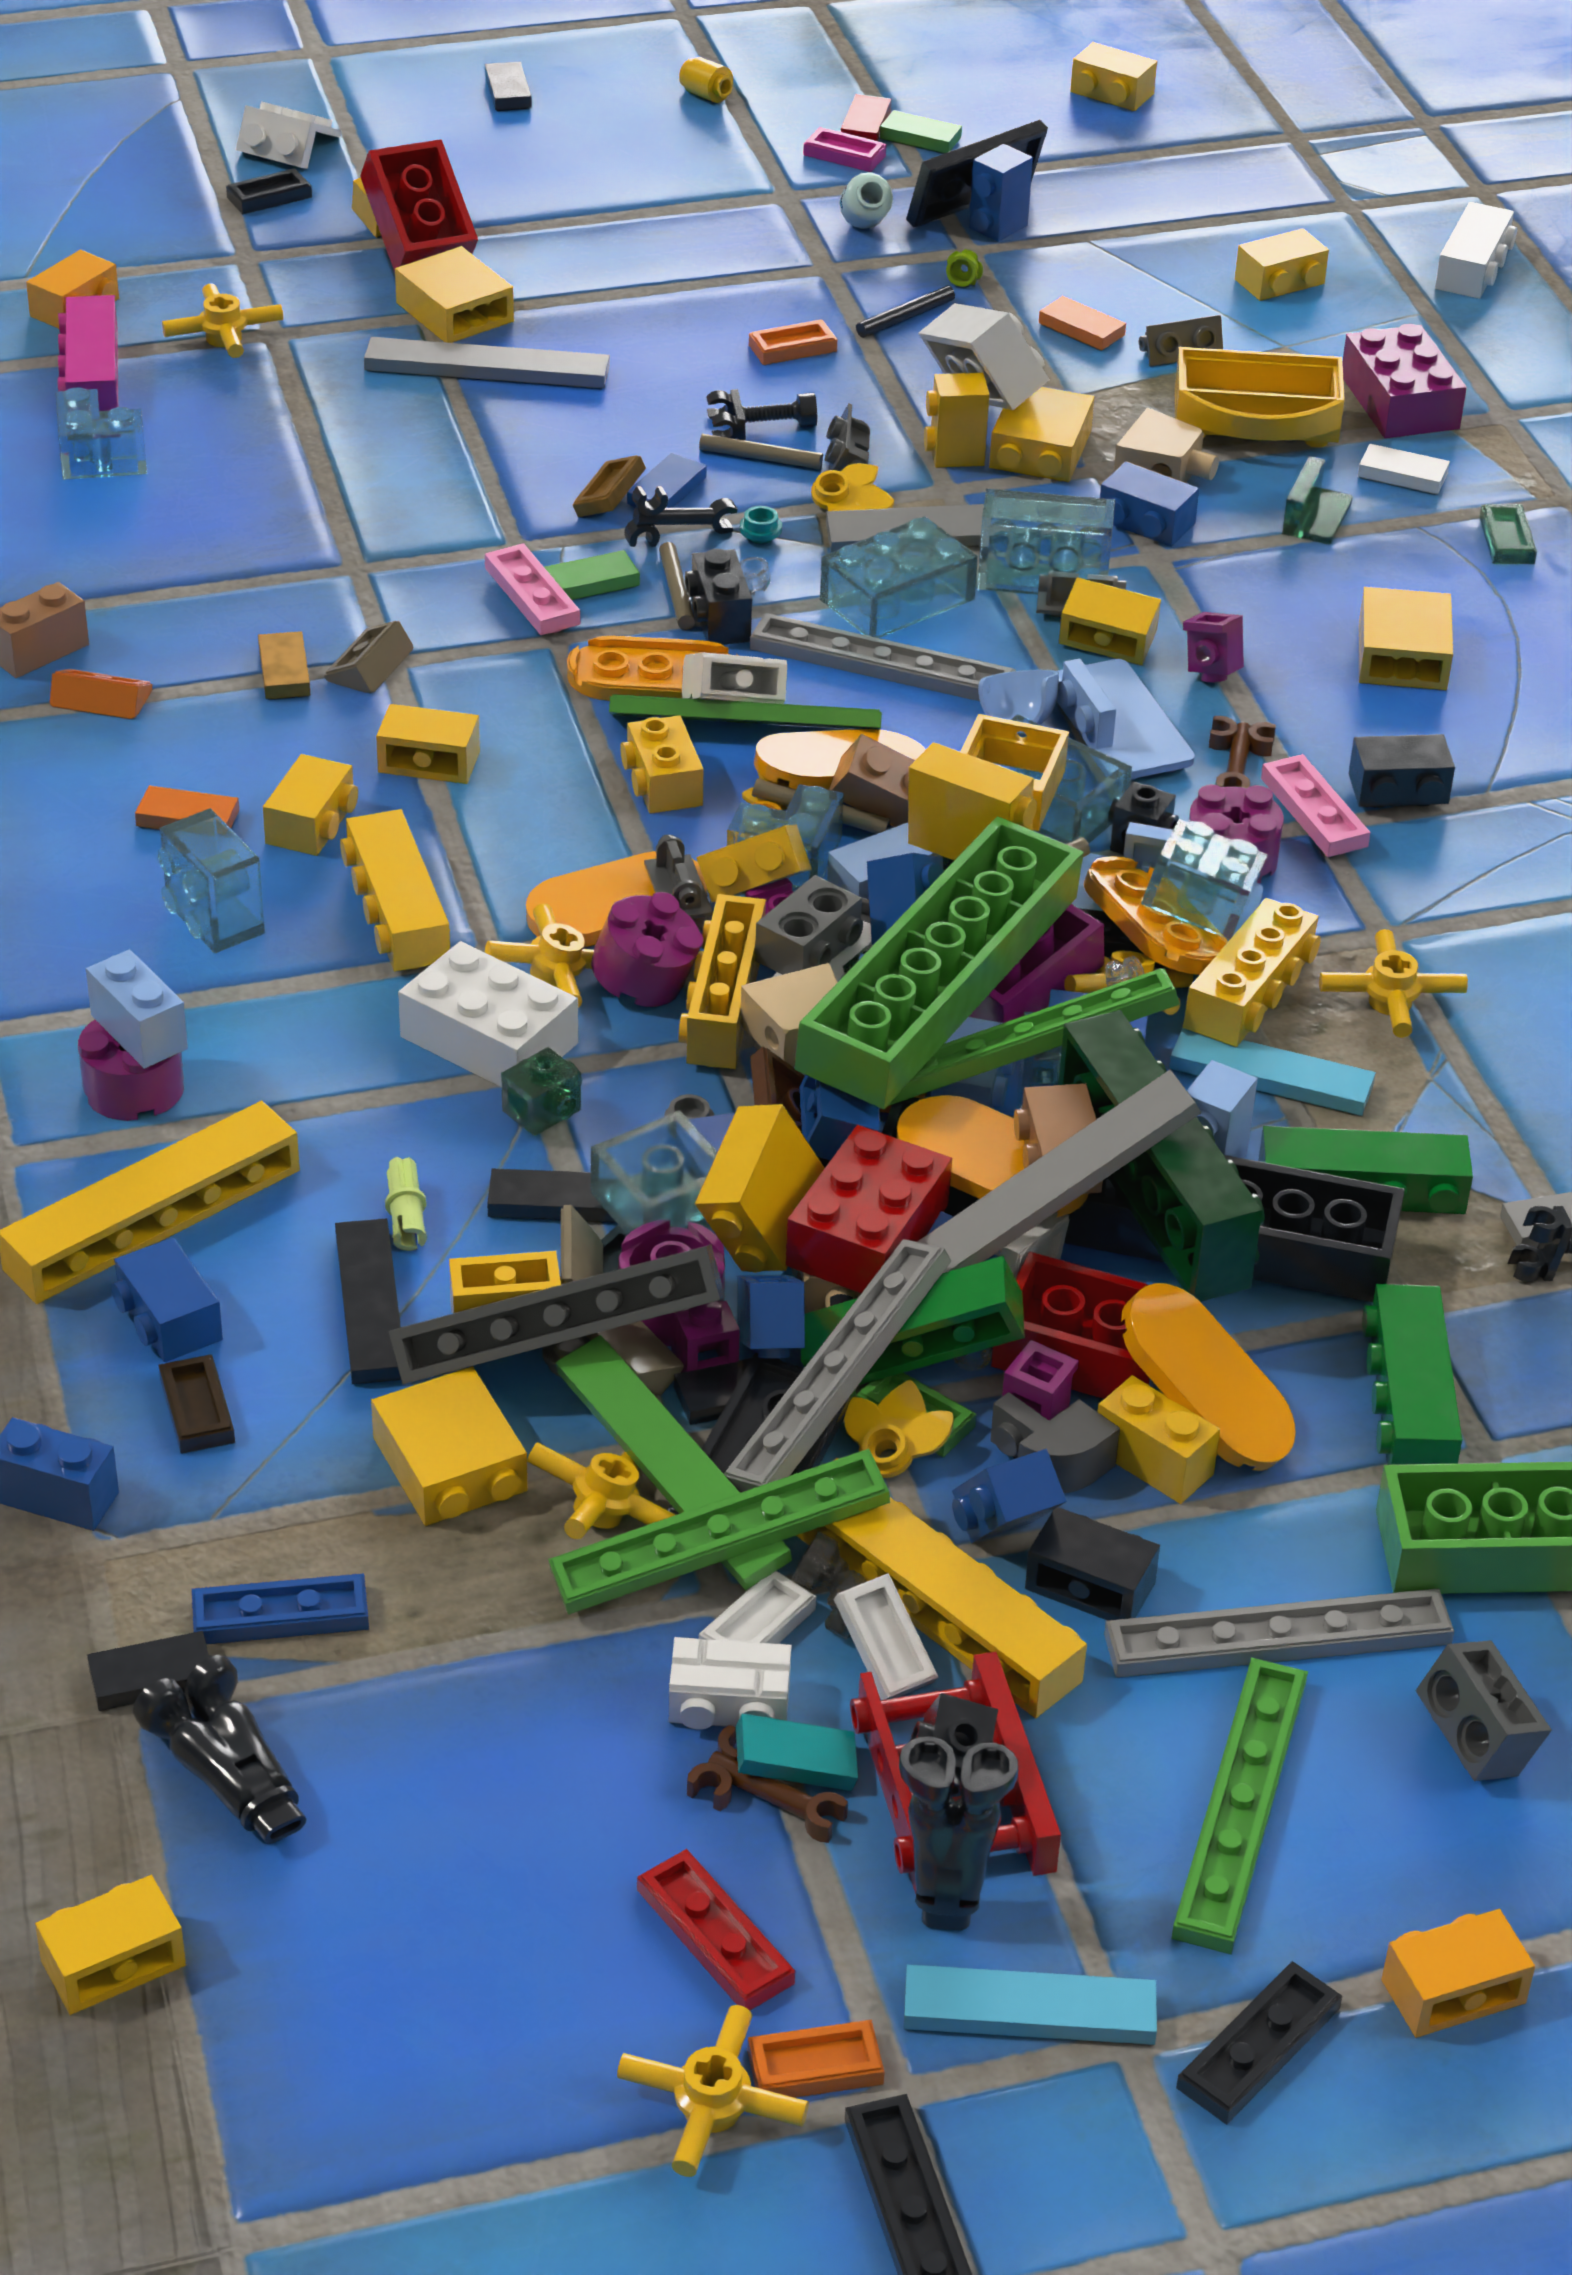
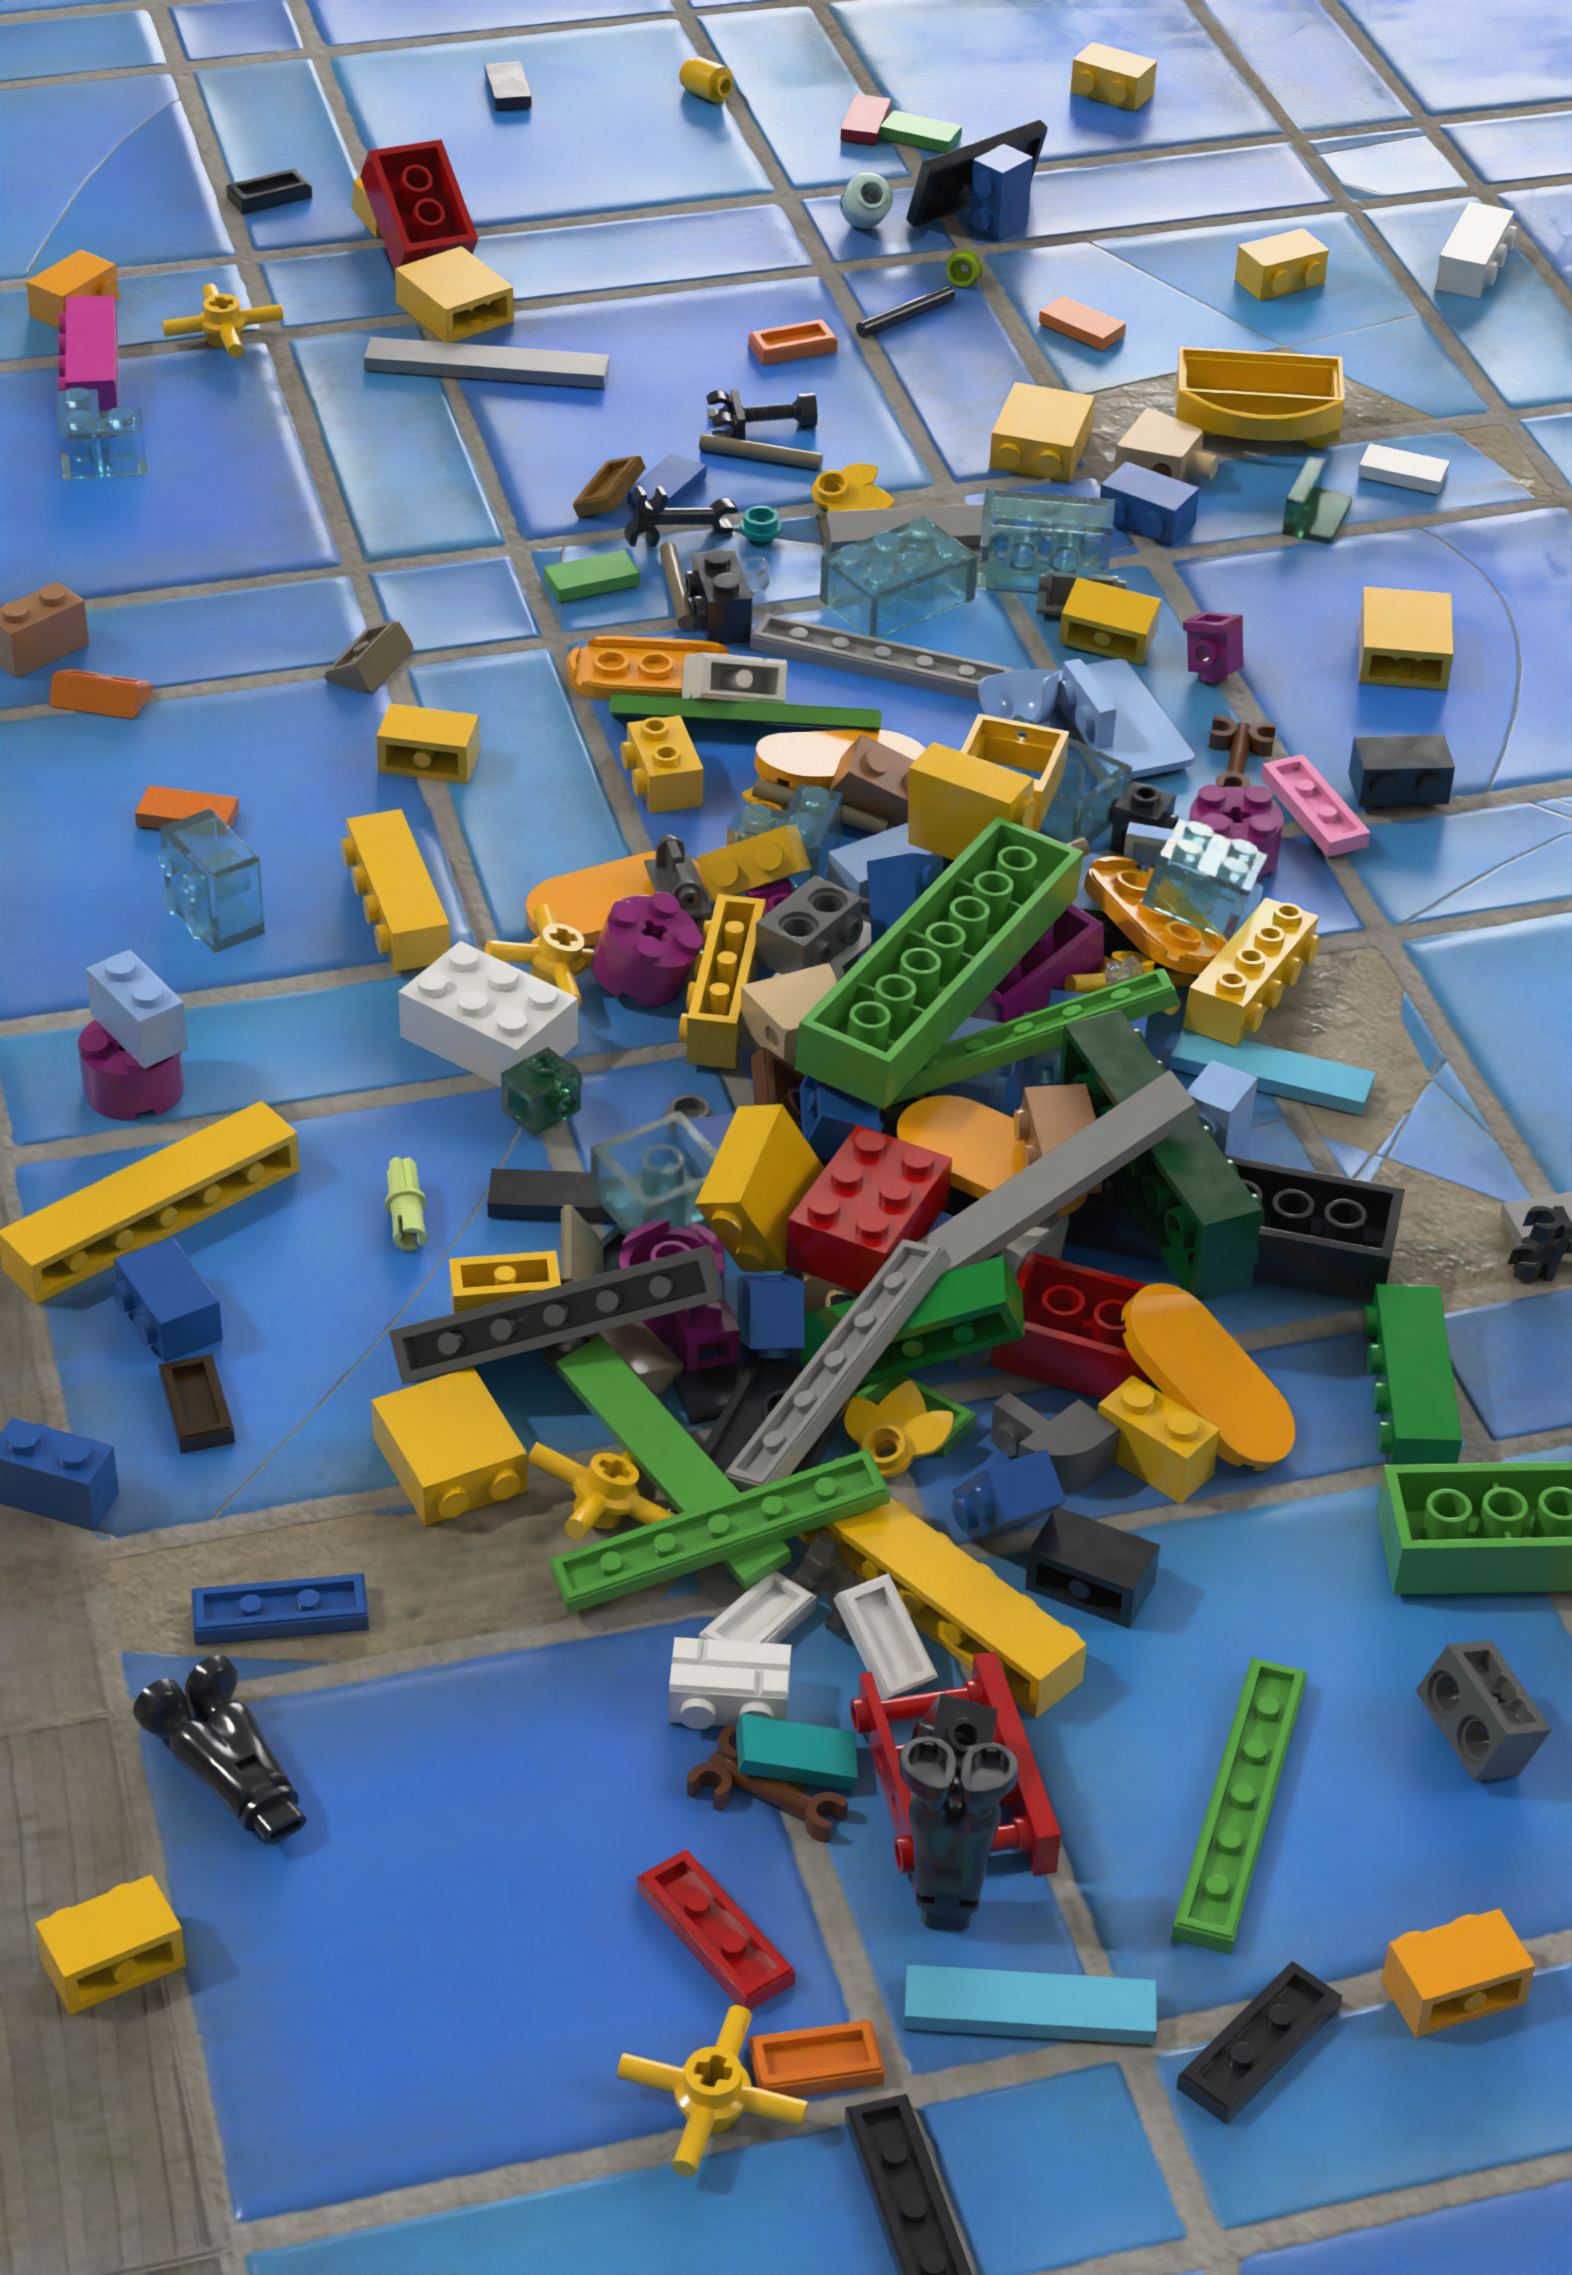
black tile [87,1631,209,1711] -> none
white bracket [236,101,342,169] -> none
pearl gold tile [258,631,311,699] -> none
yellow brick [263,754,358,856] -> none
black tile [335,1218,401,1384] -> none
bright pink plate [485,543,580,635] -> none
dark pink tile [803,127,887,172] -> none
dark grey hinge [825,403,870,471] -> none
white brick [919,303,1050,410] -> none
yellow brick [924,373,989,468] -> none
magenta brick [1002,1340,1079,1421] -> none
light grey tile [1104,1589,1454,1678] -> none
dark grey hinge [1138,315,1223,366] -> none
green brick [1258,1126,1473,1214] -> none
yellow bar [1319,929,1468,1038] -> none
magenta brick [1342,324,1467,439] -> none
clear green tile [1479,504,1537,564] -> none

